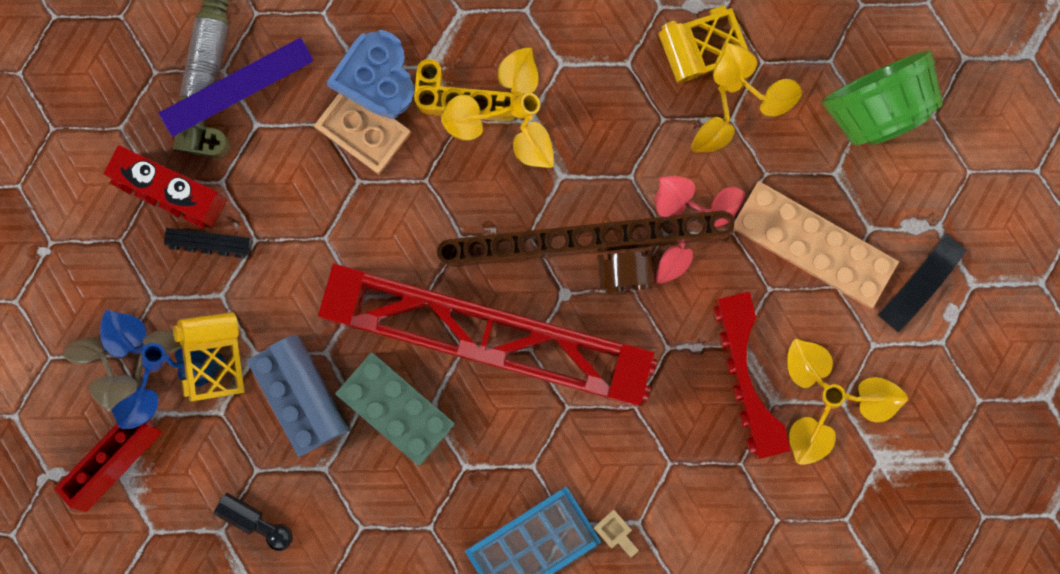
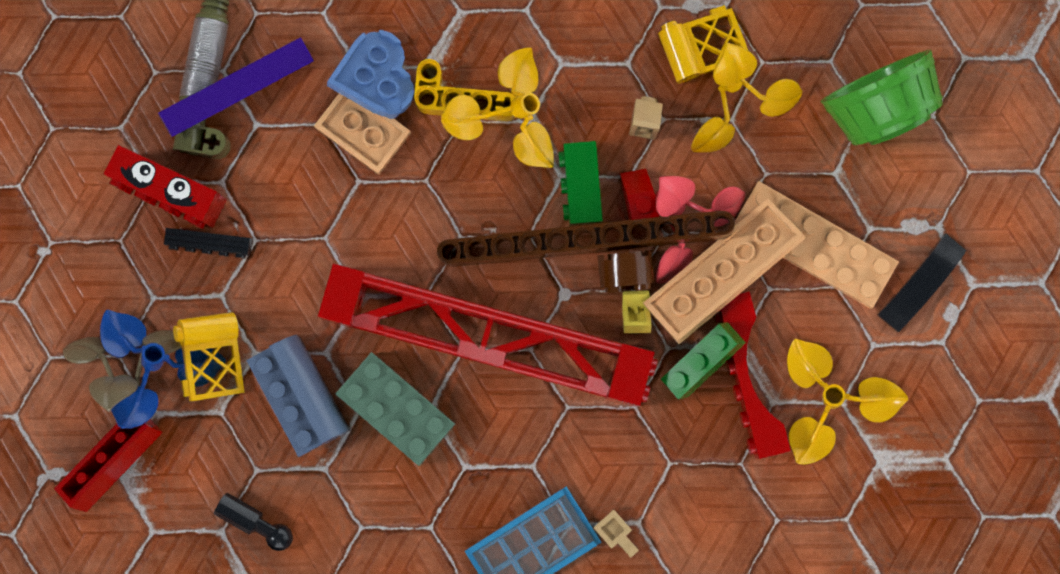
none -> green brick [558,141,603,227]
none -> red slope [620,168,659,220]
none -> light yellow bracket [622,290,652,333]
none -> tan slope [629,96,663,140]
none -> light nougat plate [643,199,805,344]
none -> green brick [661,323,746,400]

